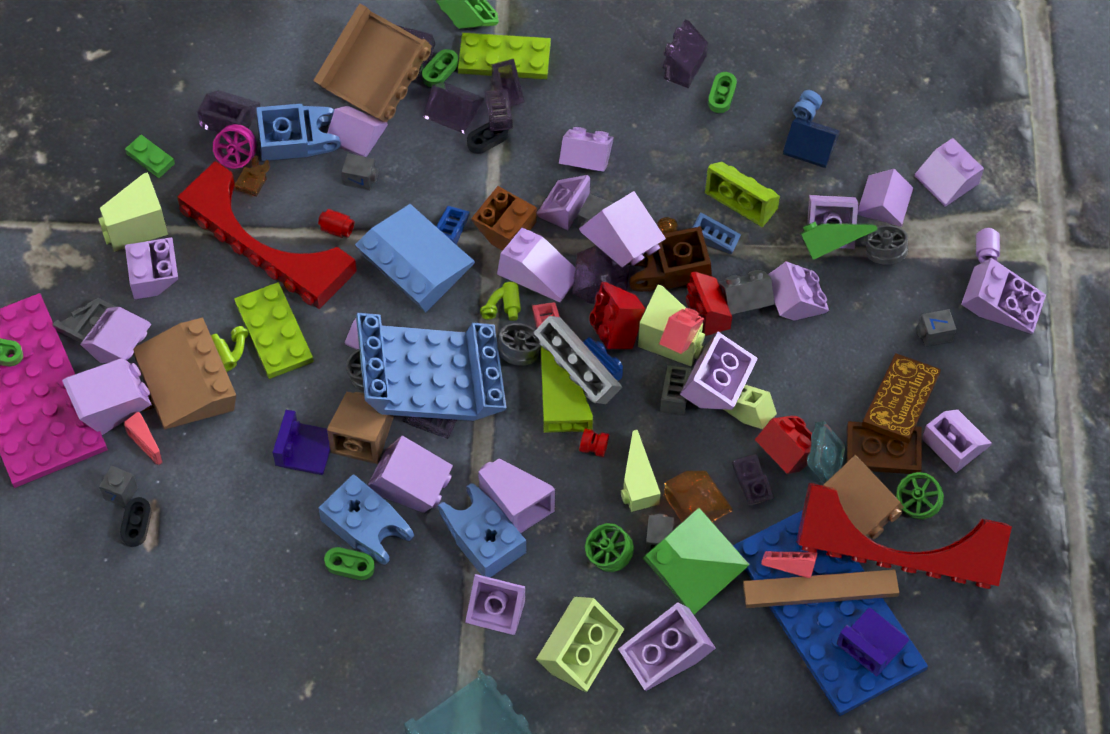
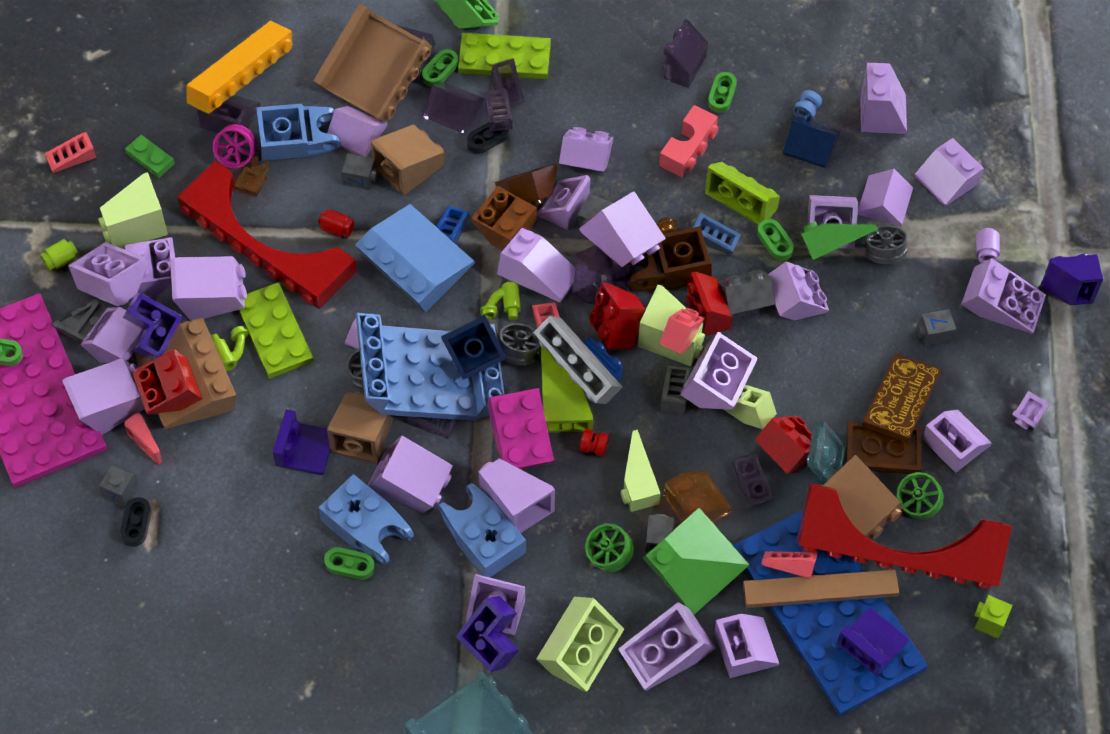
none -> lime brick [40,239,78,271]
none -> coral slope [45,132,96,173]
none -> lavender slope [68,242,148,307]
none -> dark purple brick [122,292,183,361]
none -> red slope [132,349,202,414]
none -> lavender slope [170,256,247,321]
none -> light orange brick [186,21,293,114]
none -> medium nougat slope [371,124,445,196]
none -> dark blue slope [441,315,506,380]
none -> dark purple brick [456,596,519,672]
none -> dark pink brick [487,388,554,470]
none -> reddish brown slope [495,164,557,206]
none -> coral arch [659,105,719,178]
none -> lavender slope [714,614,779,678]
none -> bright green plate [757,219,794,261]
none -> lavender slope [860,63,907,134]
none -> lime brick [974,595,1013,639]
none -> lavender bracket [1012,391,1050,430]
none -> dark purple slope [1041,254,1104,305]

